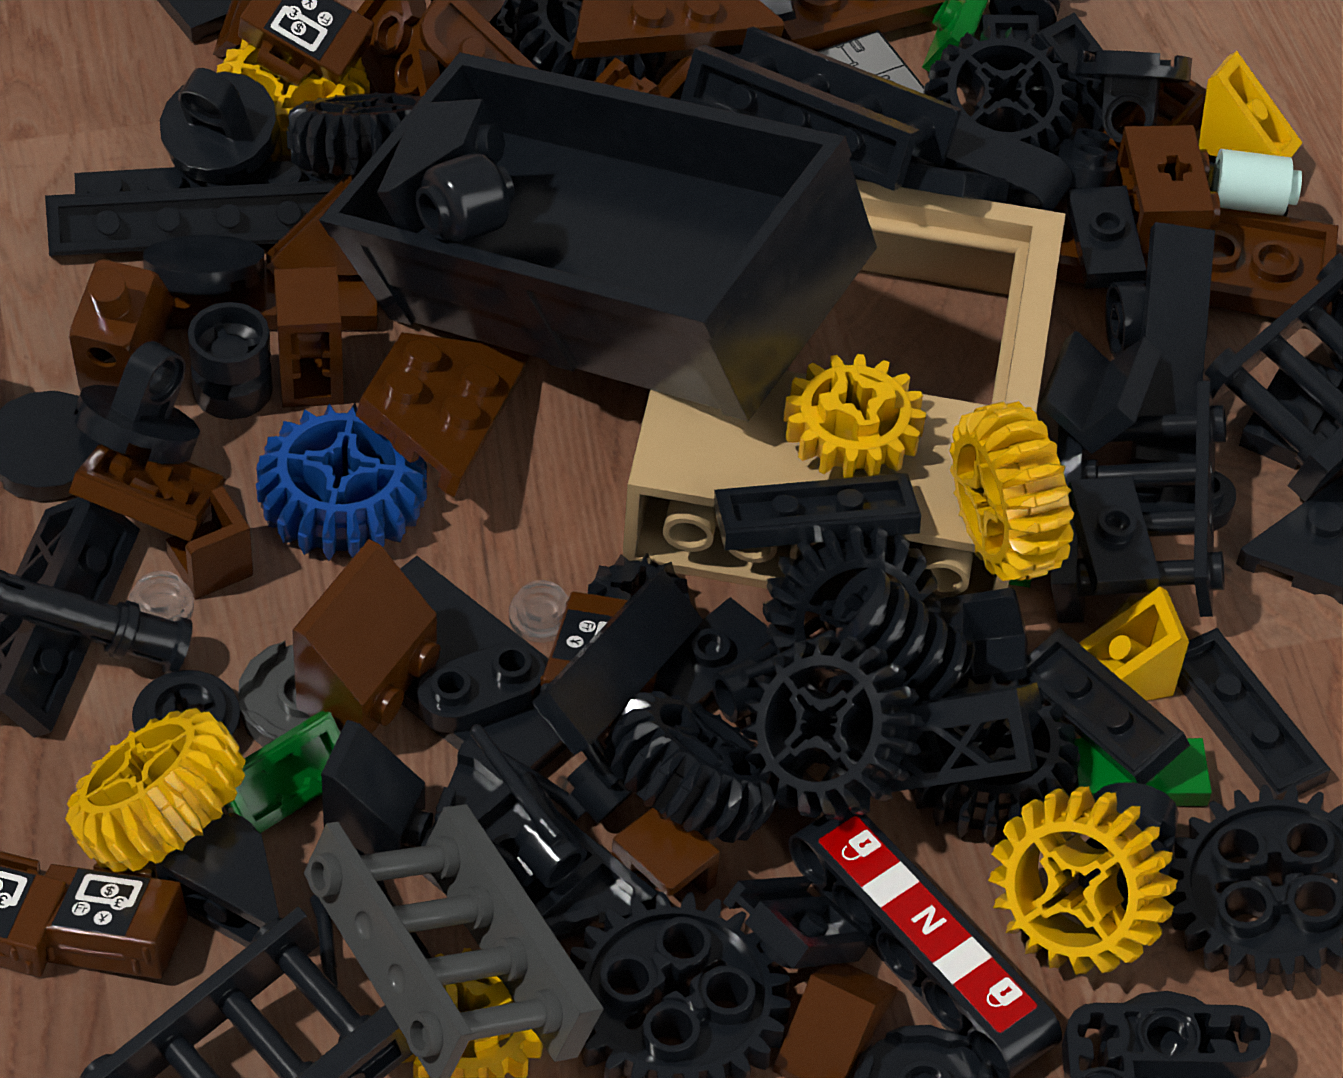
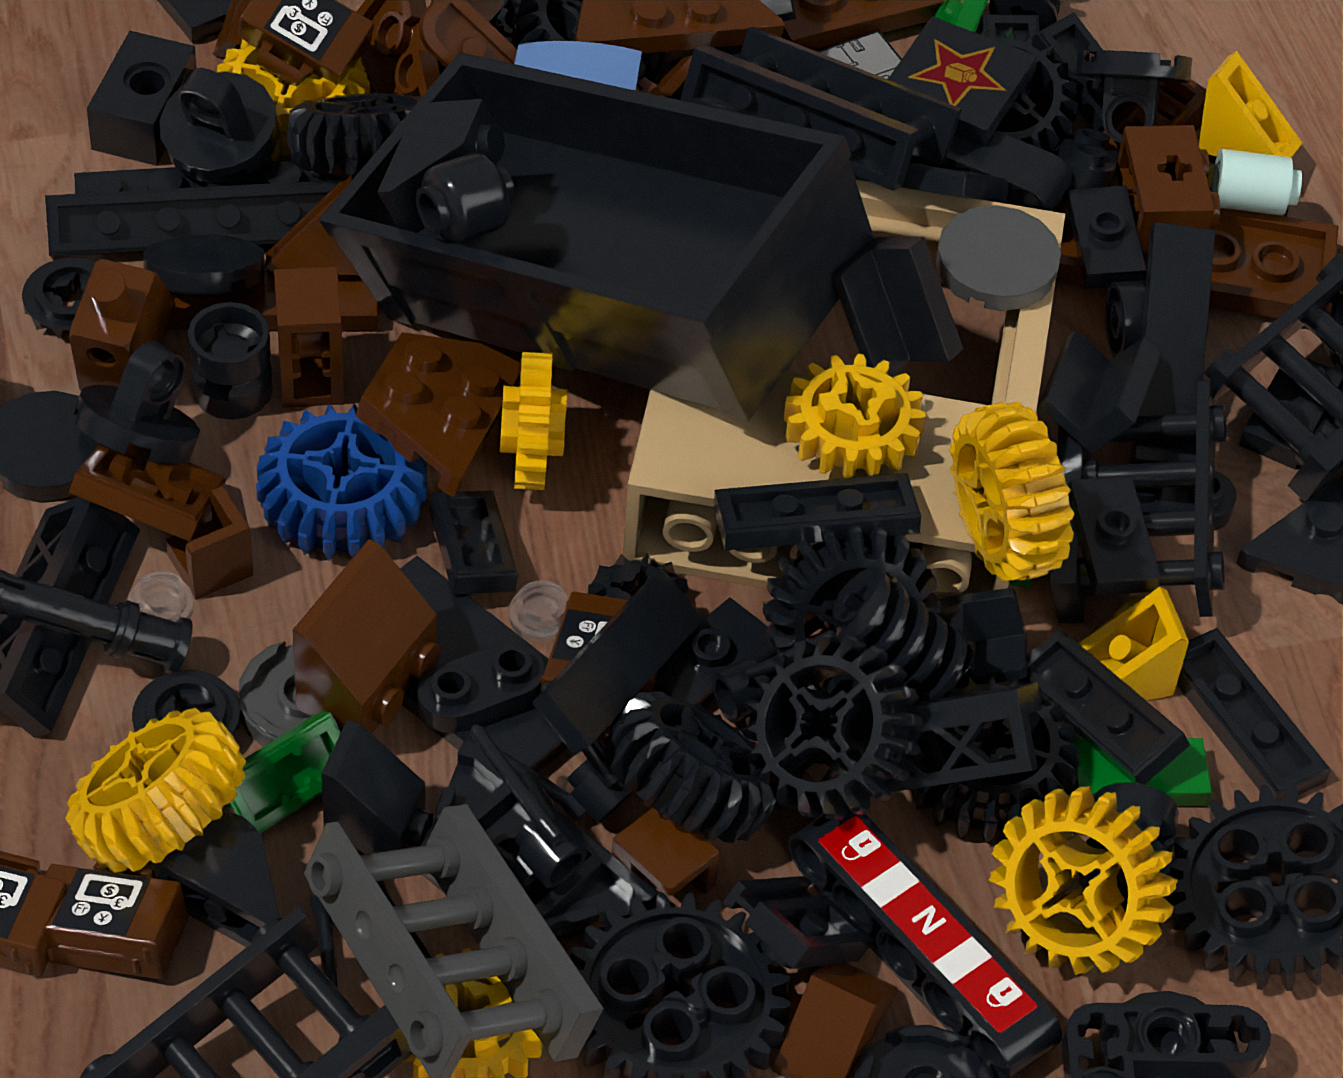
none -> black gear [22,257,97,339]
none -> black brick [87,31,197,166]
none -> black plate [429,490,518,595]
none -> yellow gear [500,352,567,490]
none -> medium blue slope [514,41,642,90]
none -> black panel [832,237,963,377]
none -> black tile [887,17,1037,145]
none -> dark grey tile [936,205,1061,311]

